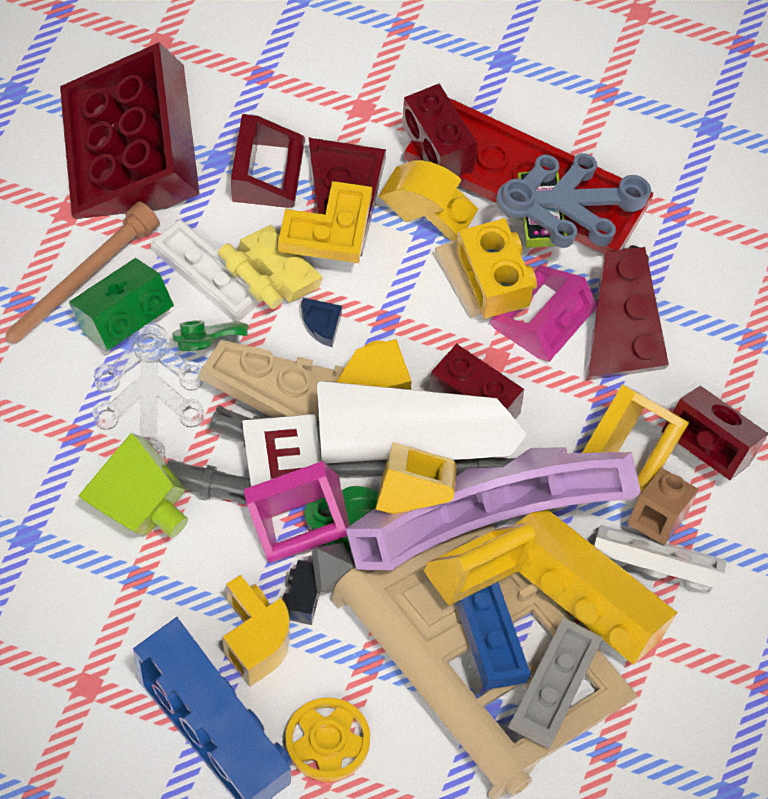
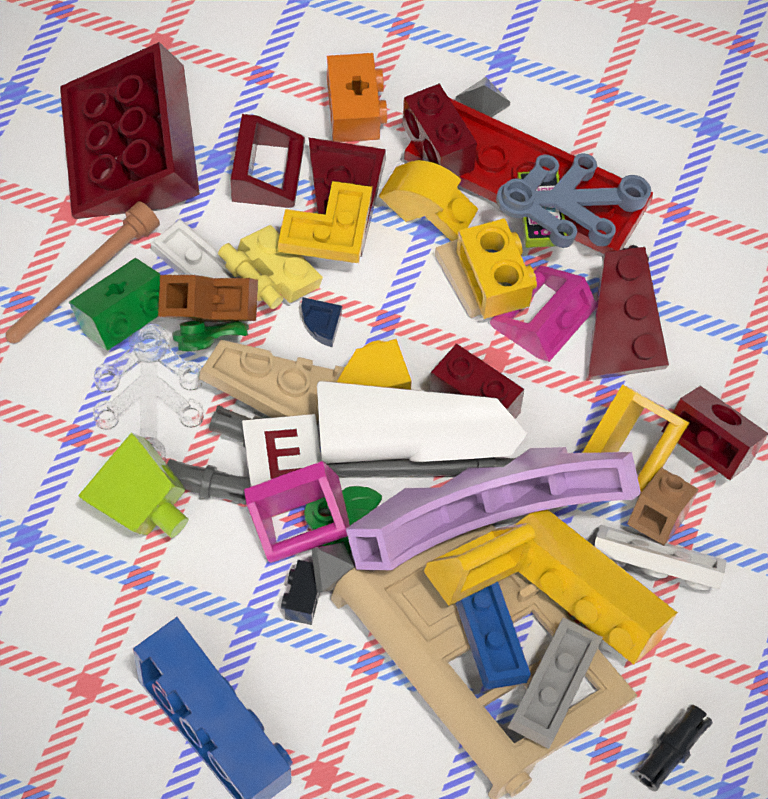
yellow brick [222,574,290,687] -> none
yellow wheel [286,697,370,782] -> none
yellow tile [376,442,457,514] -> none
none -> dark orange brick [158,275,258,322]
none -> orange brick [327,53,387,142]
none -> dark grey slope [456,77,511,117]
none -> black pin [634,705,713,791]

